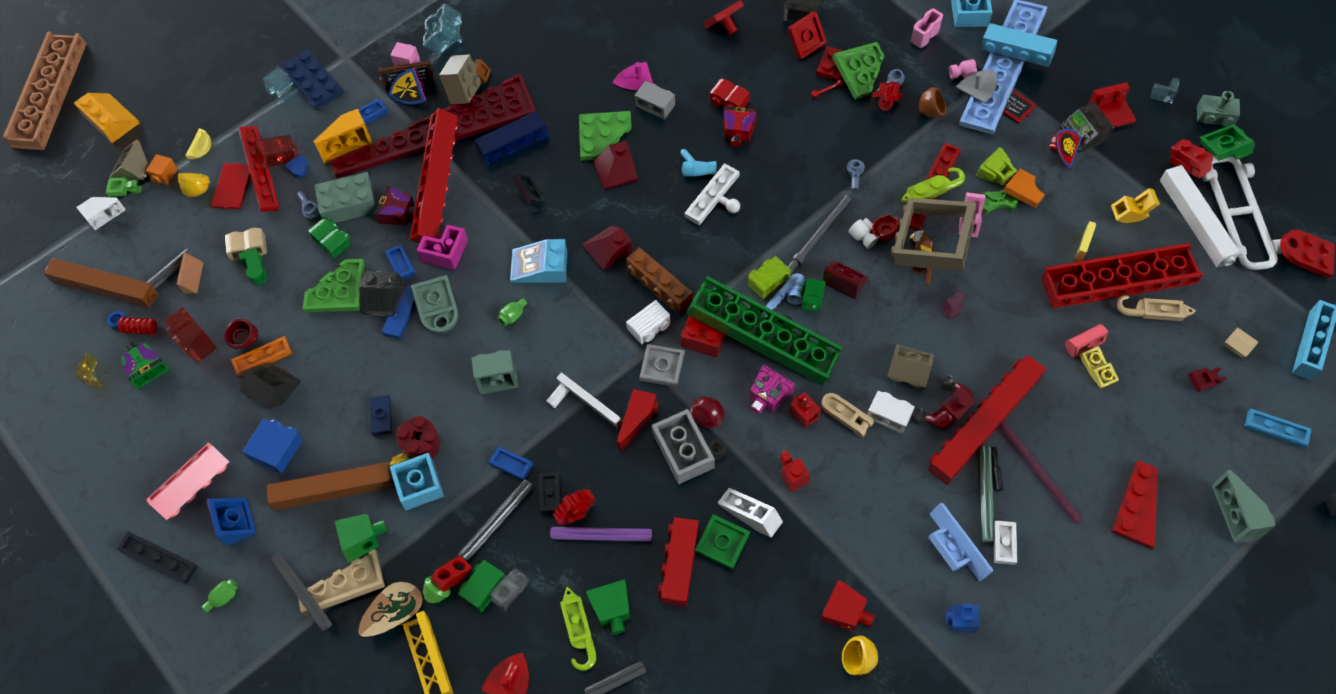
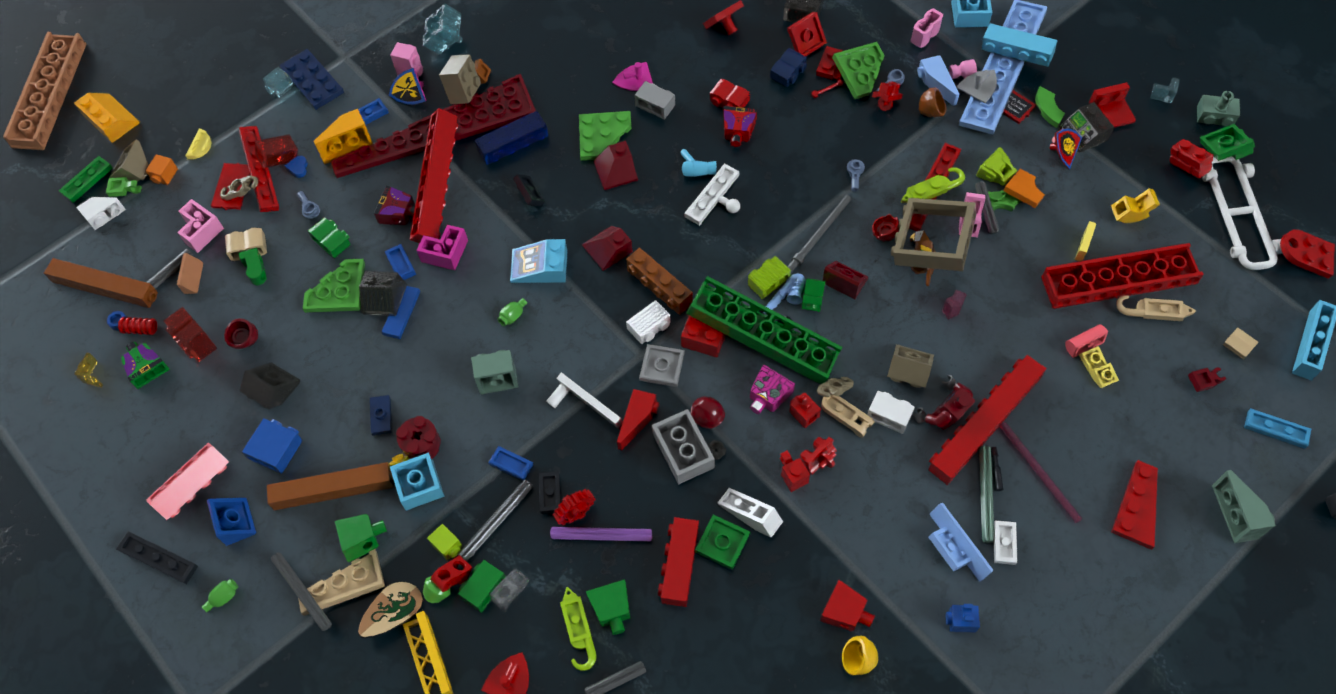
yellow hat [178,173,210,197] -> none
orange tile [231,336,293,377] -> none
sand green brick [315,172,377,223] -> none
piece [379,61,435,90] -> none
sand green plate [411,275,459,334] -> none
white piece [848,218,878,249] -> none
white brick [1160,165,1240,267] -> none
none -> green plate [59,156,113,203]
none -> bright pink brick [177,199,224,253]
none -> dark tan piece [220,175,258,200]
none -> lime brick [427,524,462,561]
none -> dark blue brick [770,48,807,87]
none -> red hips [800,437,837,475]
none -> dark tan piece [817,377,854,397]
none -> light blue slope [917,55,959,106]
none -> dark grey axle [975,181,999,234]
none -> bright green tile [1035,86,1065,128]

